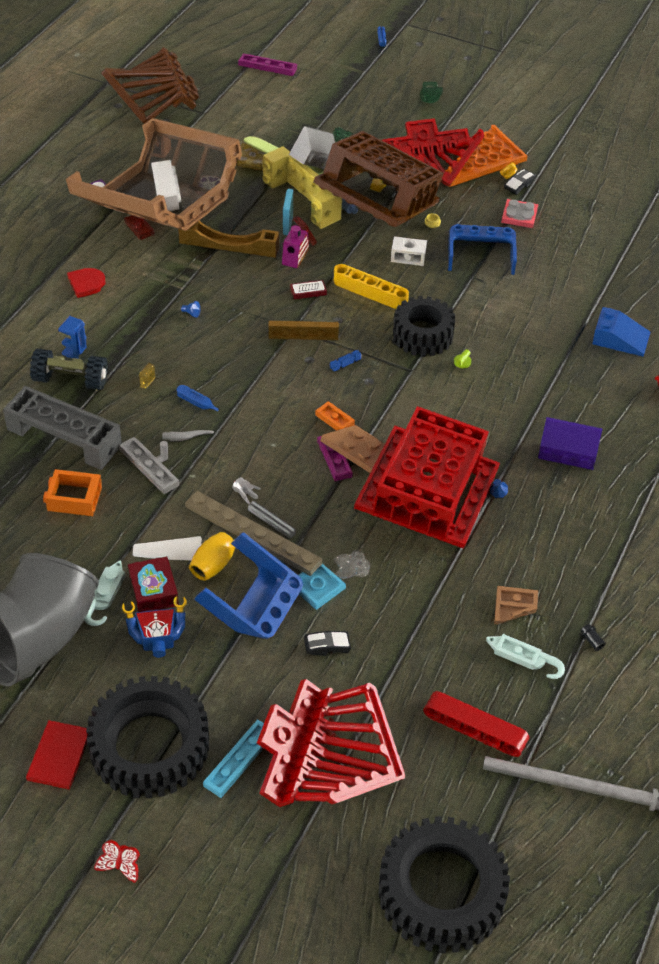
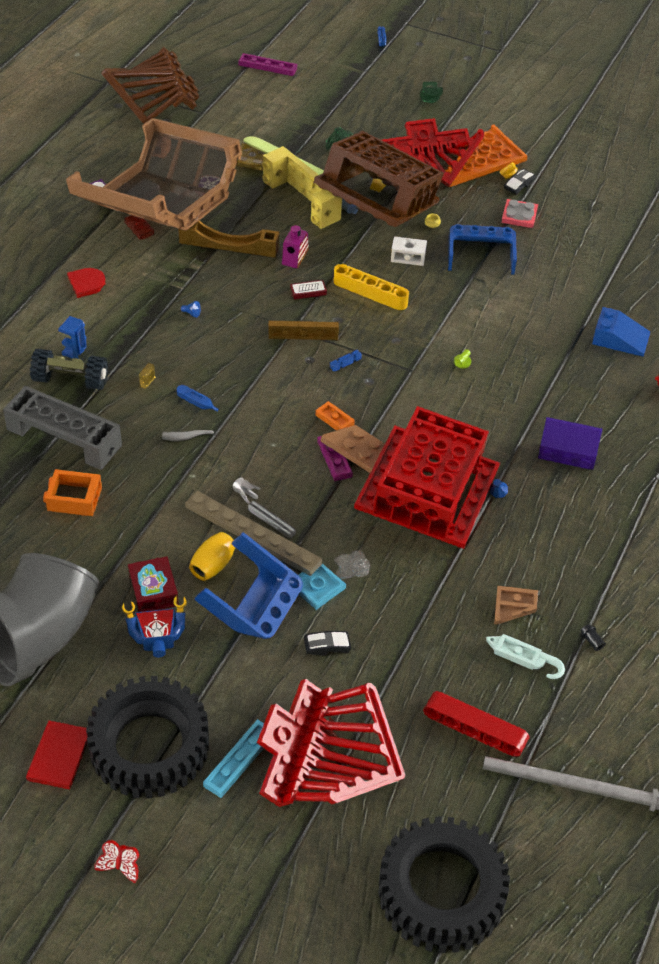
light aqua plate [84,560,125,626] -> none
light grey plate [119,437,179,494] -> none
white sticker [133,536,202,560] -> none
white brick [151,160,182,212] -> none
medium azure tile [283,189,293,235] -> none
light grey slope [289,126,335,168] -> none
clear red plate [292,216,317,246] -> none
black tyre [393,296,455,357] -> none

